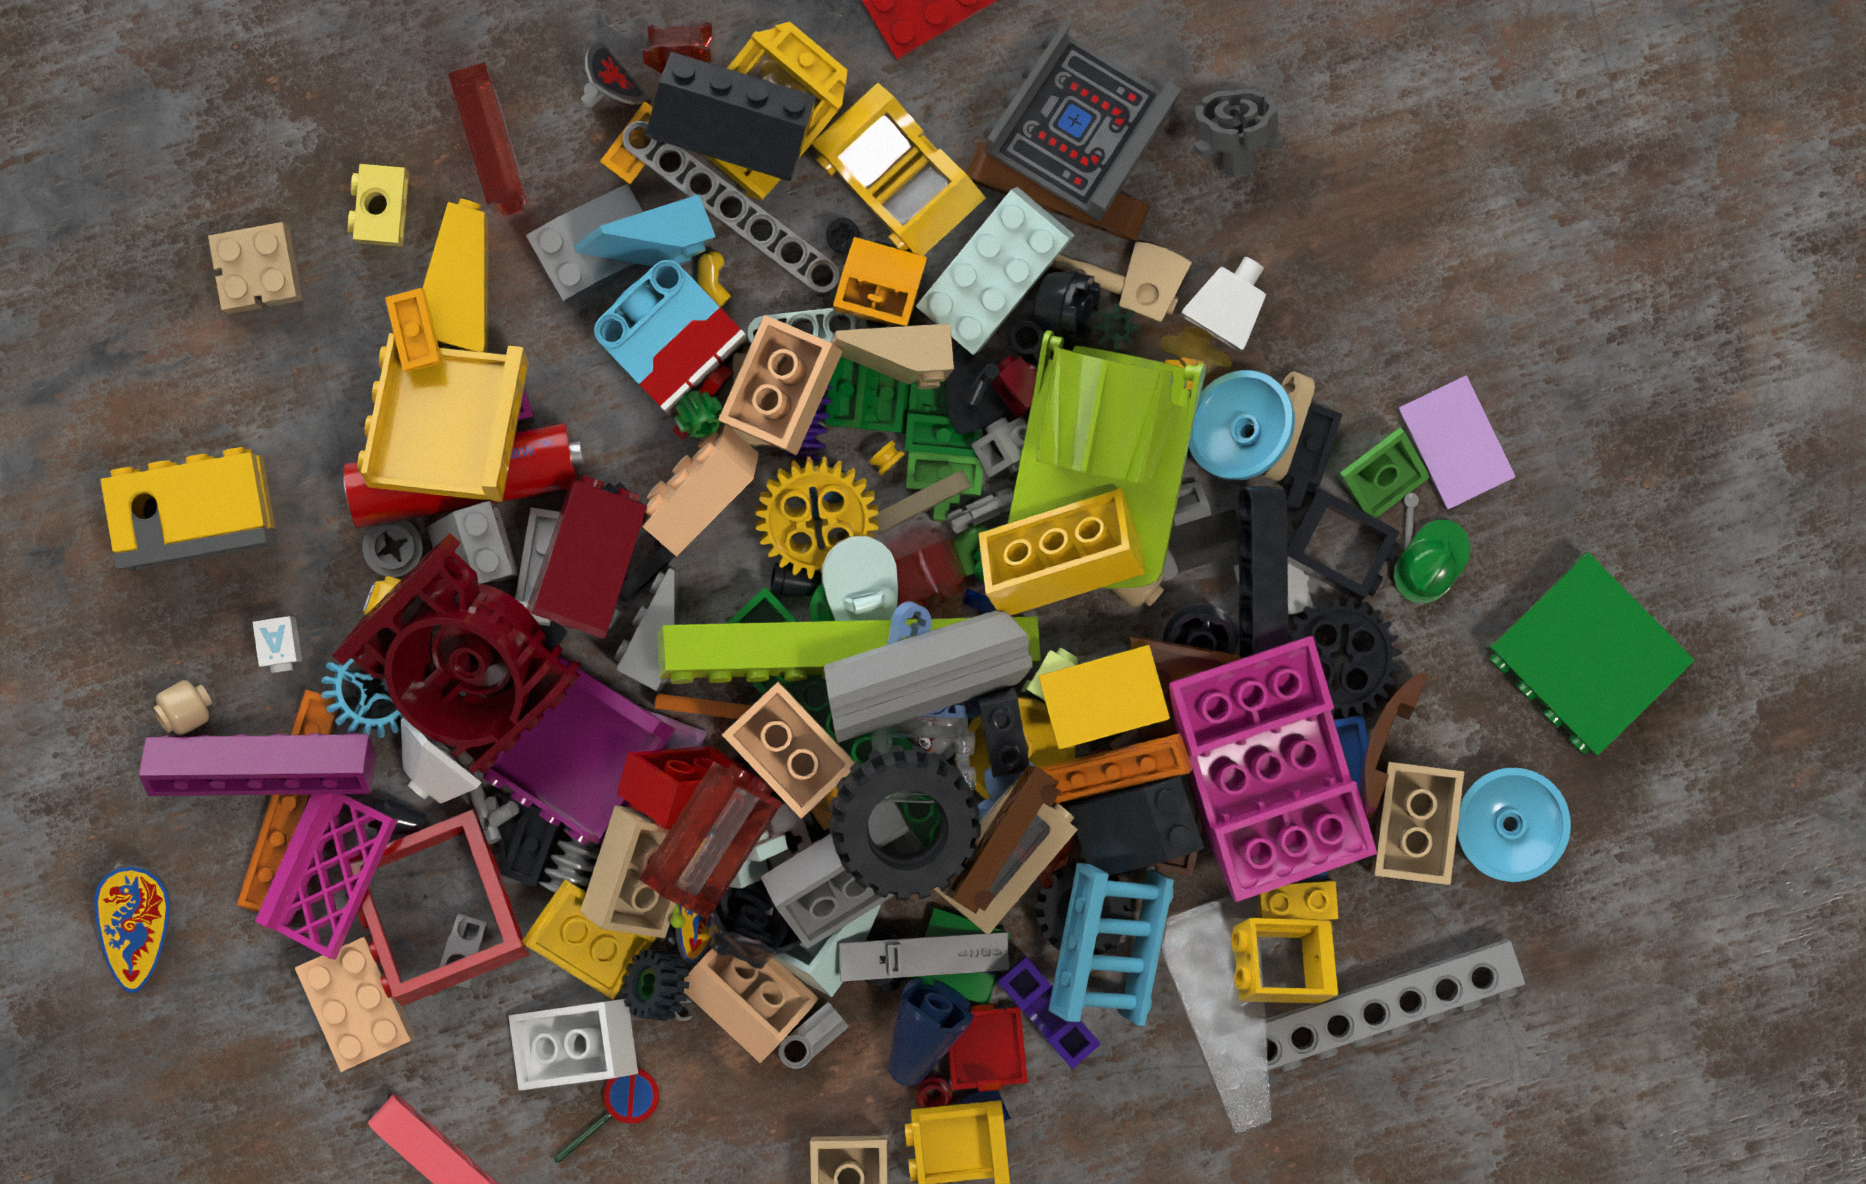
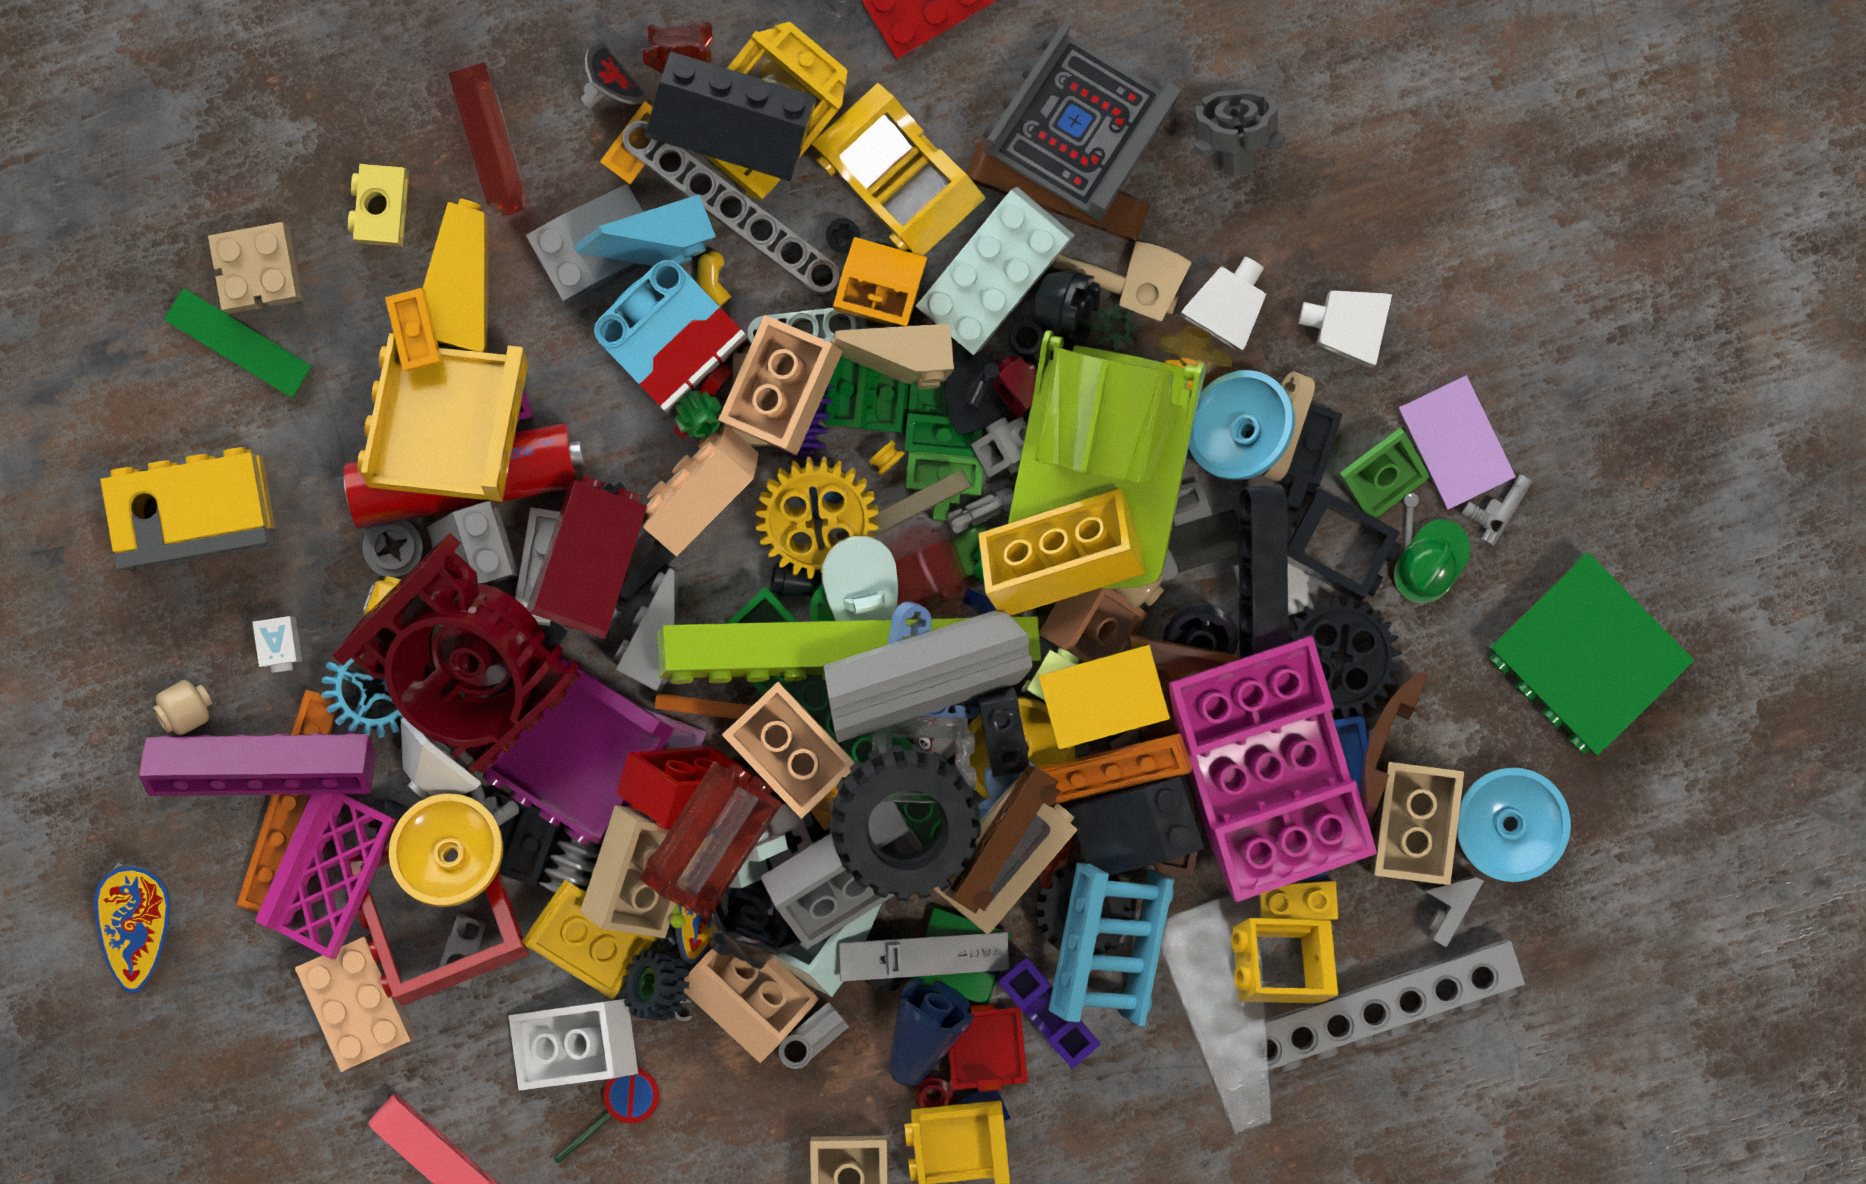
none -> green tile [164,288,313,399]
none -> yellow dish [389,794,503,907]
none -> nougat slope [1039,588,1149,663]
none -> white torso [1298,291,1392,368]
none -> light grey slope [1422,876,1484,947]
none -> light grey hose [1461,474,1532,546]

